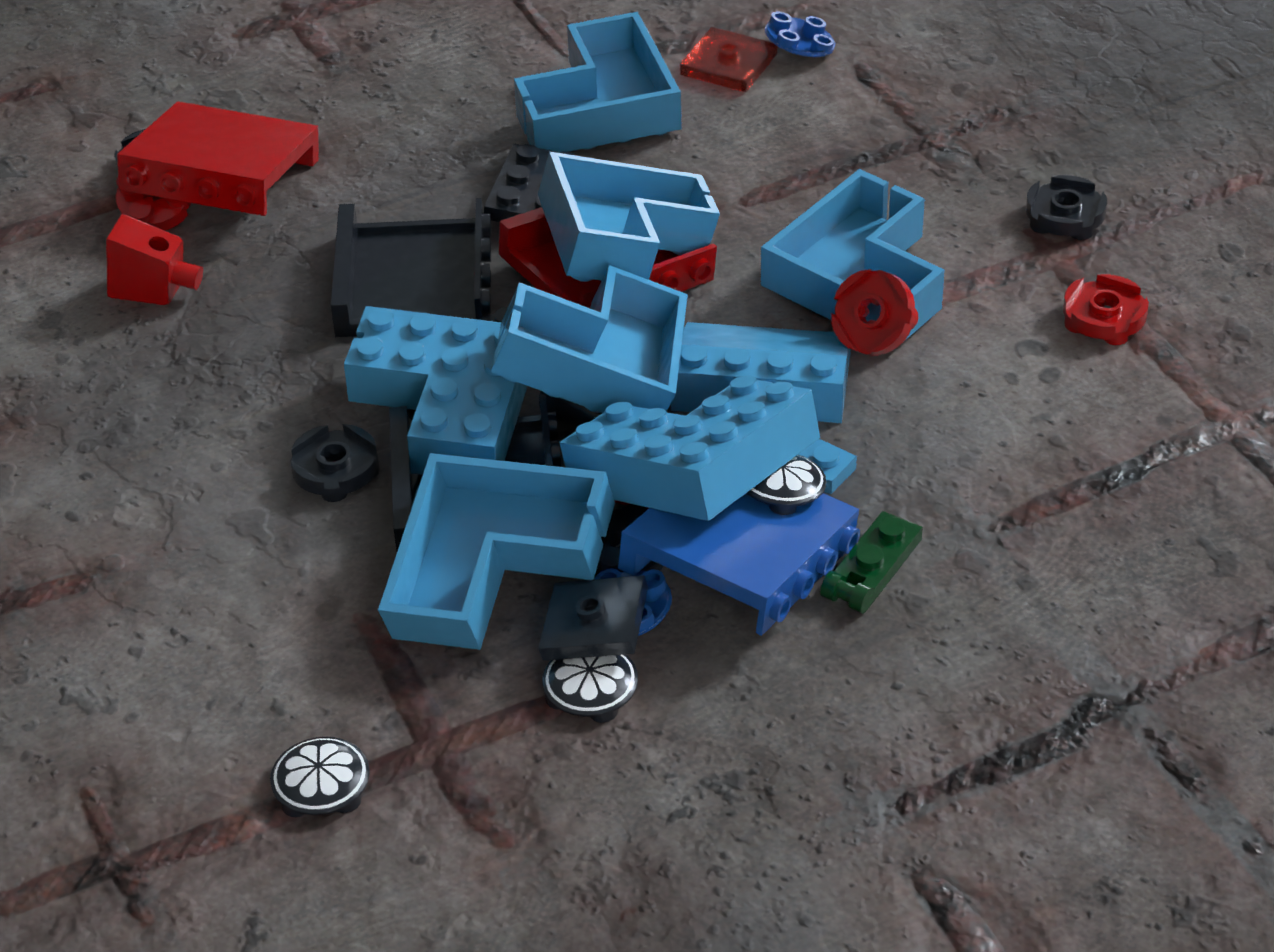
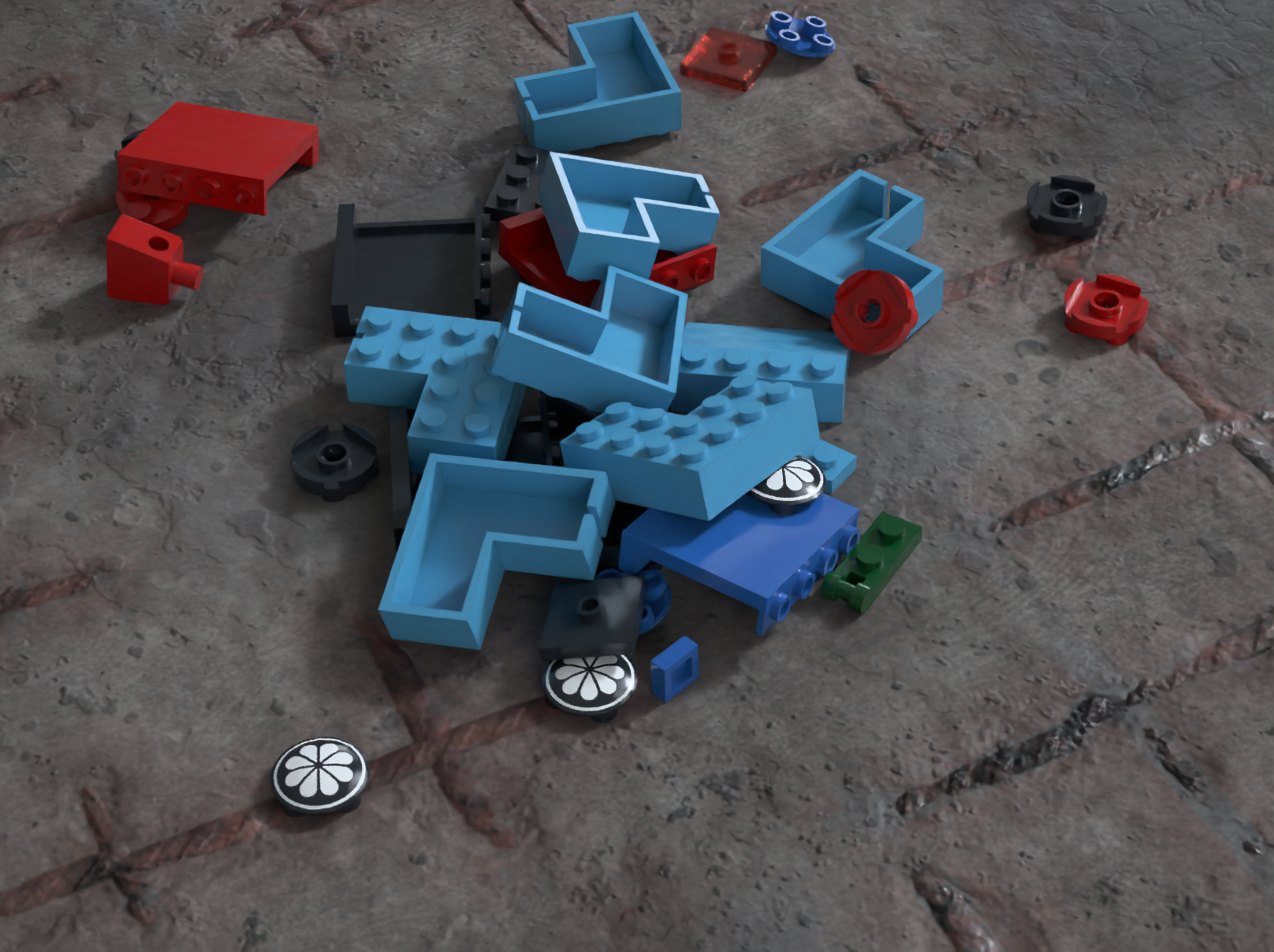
none -> blue tile [651,635,699,703]

